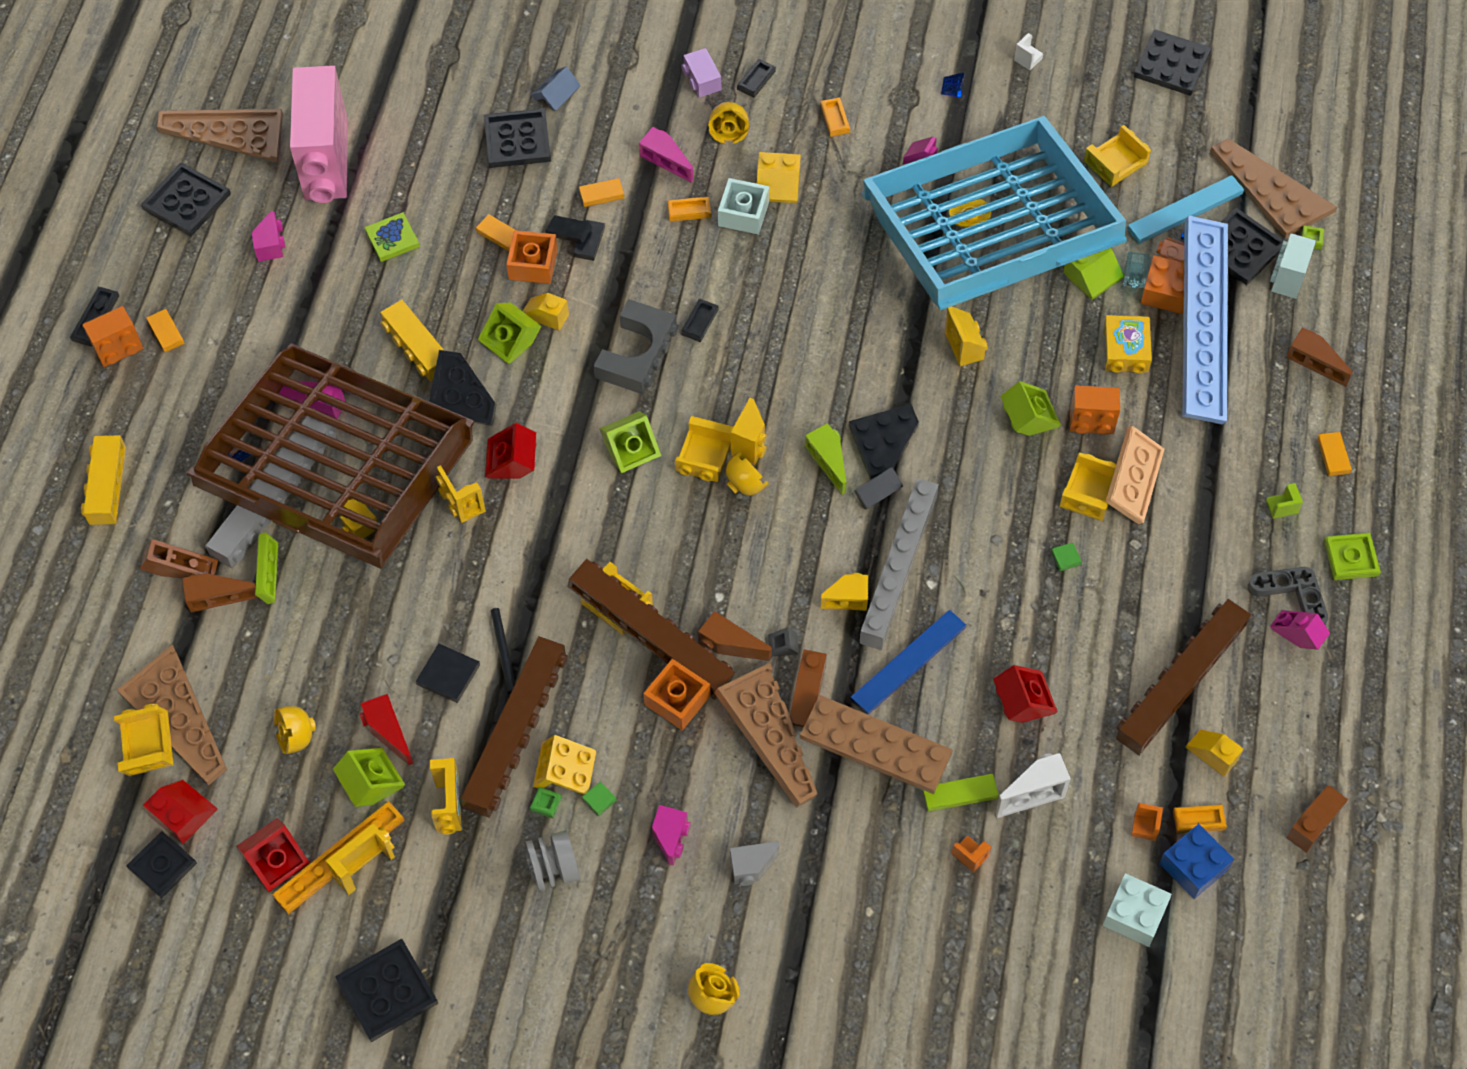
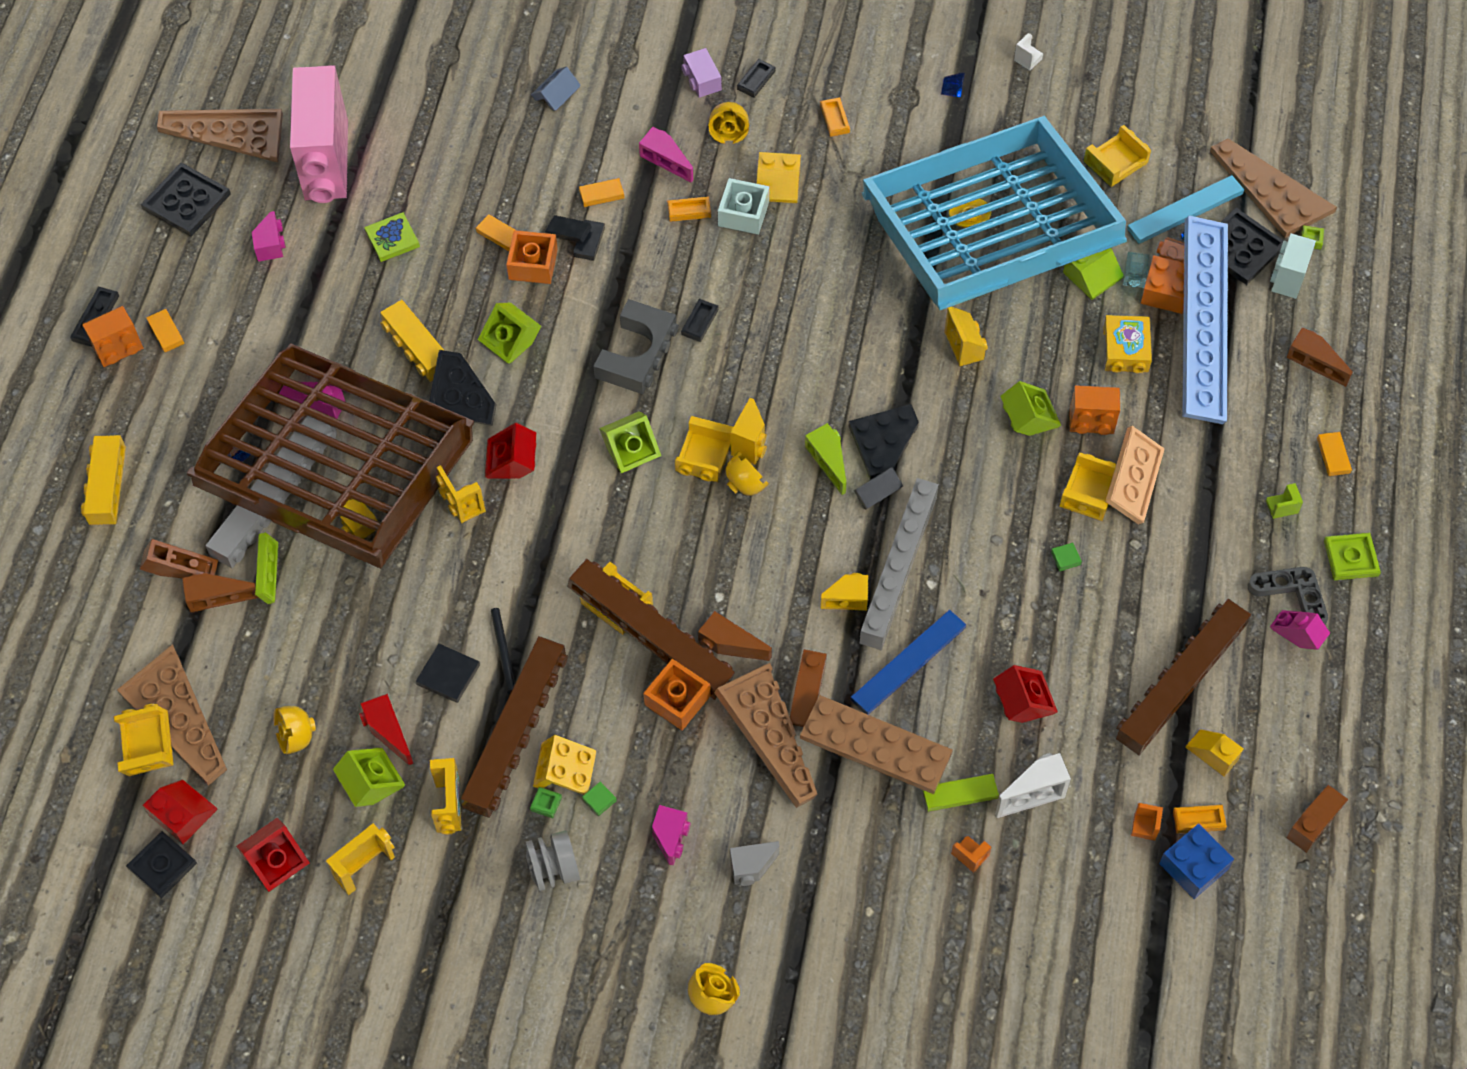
light orange tile [272,801,405,915] -> none
black plate [335,939,439,1042] -> none
black plate [484,108,551,168] -> none
yellow slope [523,293,569,331] -> none
dark grey slope [768,628,799,657] -> none
dark pink slope [903,137,938,165] -> none
light aqua brick [1103,873,1172,947] -> none
black plate [1133,29,1211,96] -> none

